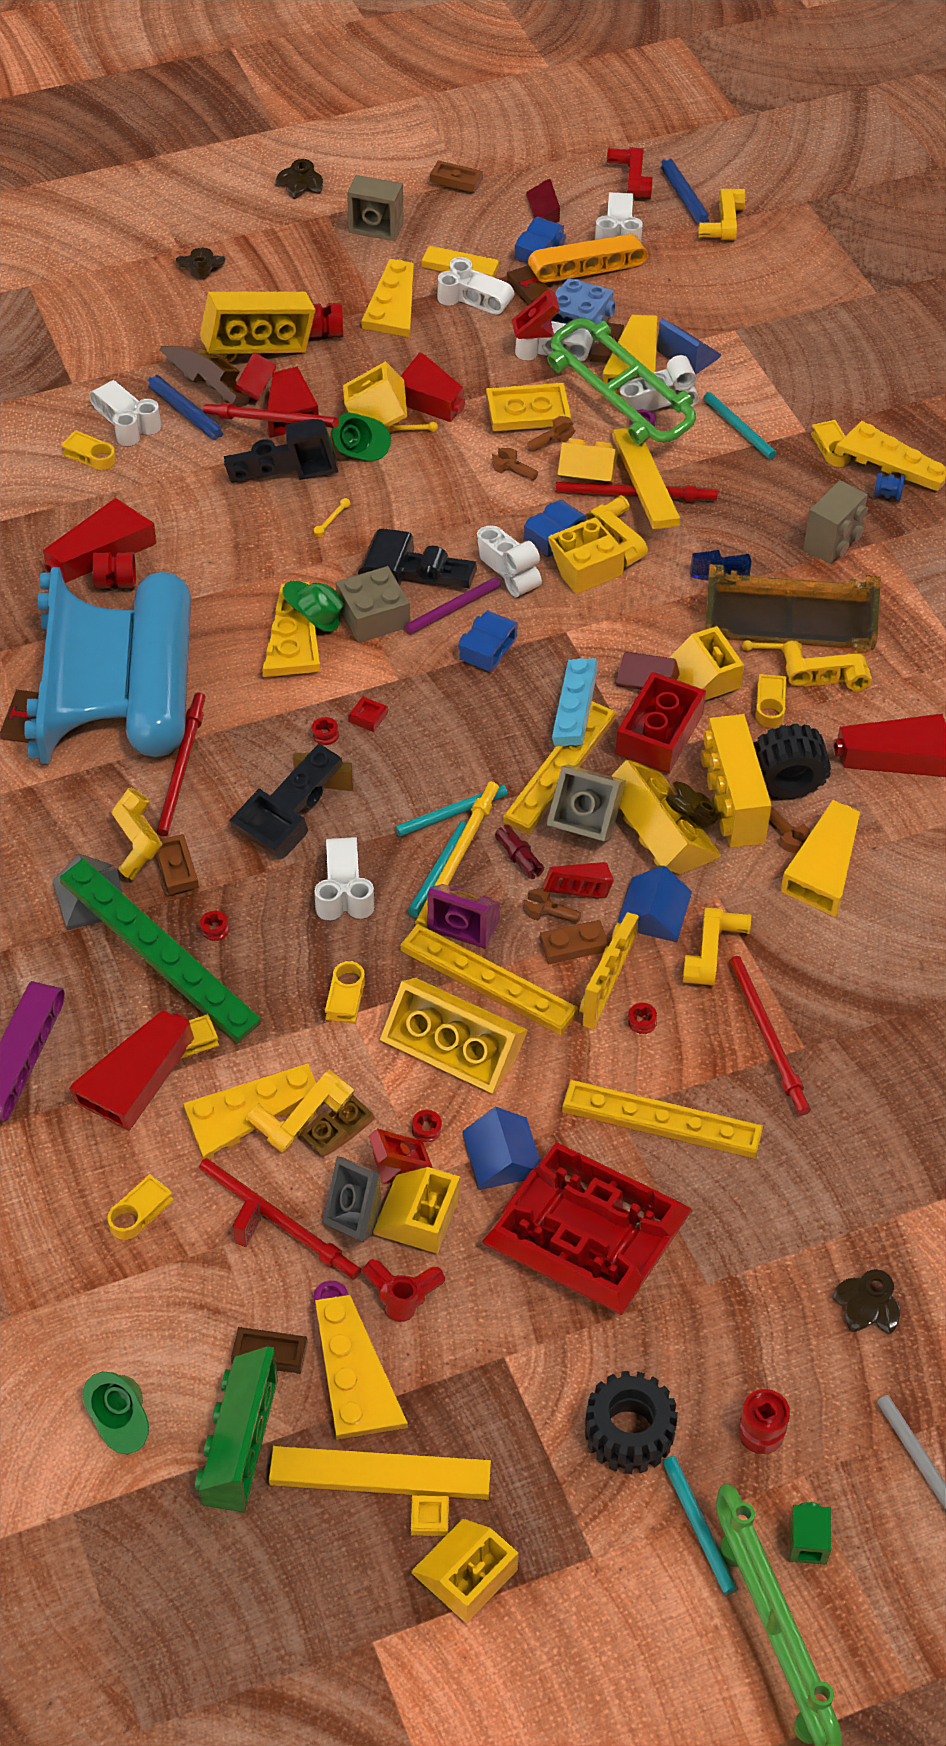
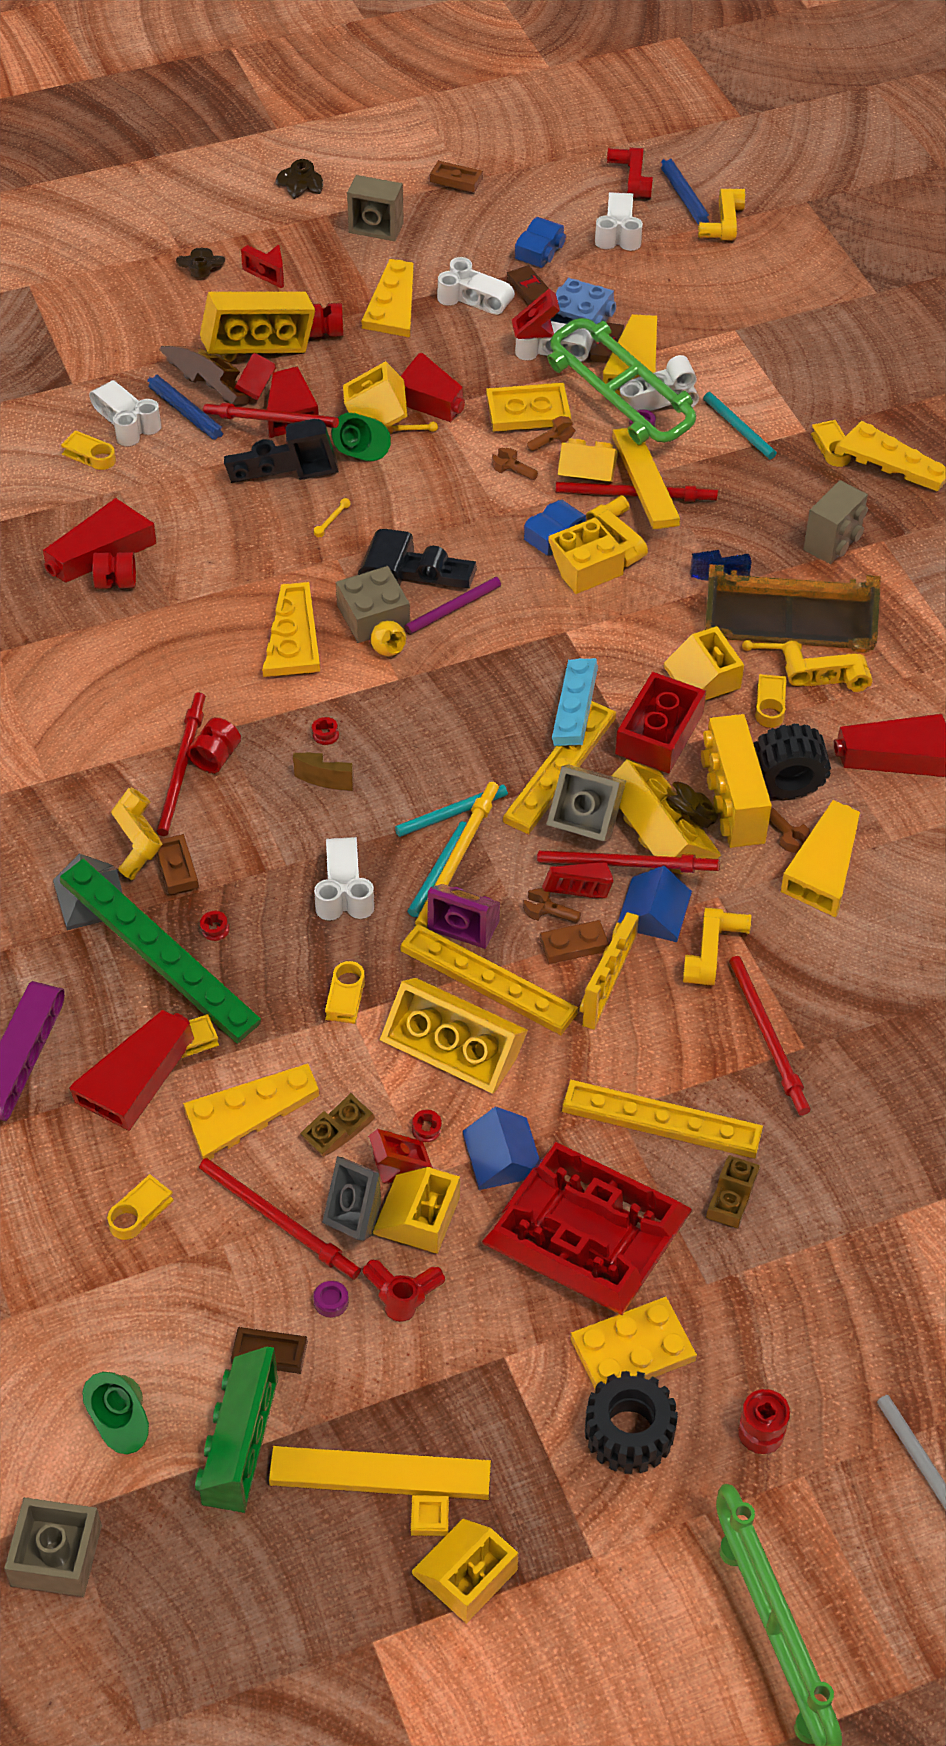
reddish brown tile [0,689,39,743] -> none
dark azure piece [25,567,191,764] -> none
black plate [229,743,343,859] -> none
red tile [232,1199,261,1247] -> none
yellow beam [245,1069,355,1153] -> none
green piece [283,581,344,632] -> none
yellow wing [315,1295,408,1440] -> none
red tile [348,696,388,732] -> none
yellow tile [421,245,500,277] -> none
blue brick [458,610,518,672] -> none
white piece [477,525,542,597] -> none
dark red pin [495,824,545,879] -> none
dark red slope [526,179,560,223] -> none
light orange beam [528,234,648,283] -> none
dark red slope [616,652,680,690] -> none
red bush [628,1002,657,1034] -> none
blue slope [657,318,721,375] -> none
teal bar [663,1456,738,1595] -> none
green brick [789,1502,831,1565] -> none
dark brown plate [833,1269,900,1334] -> none
blue bush [874,472,905,502] -> none
none -> dark tan brick [4,1497,102,1597]
none -> red wheel [187,717,241,774]
none -> red slope [241,245,284,288]
none -> yellow piece [371,621,406,657]
none -> red bar [537,850,720,873]
none -> yellow plate [570,1296,697,1388]
none -> pearl gold slope [706,1155,760,1229]

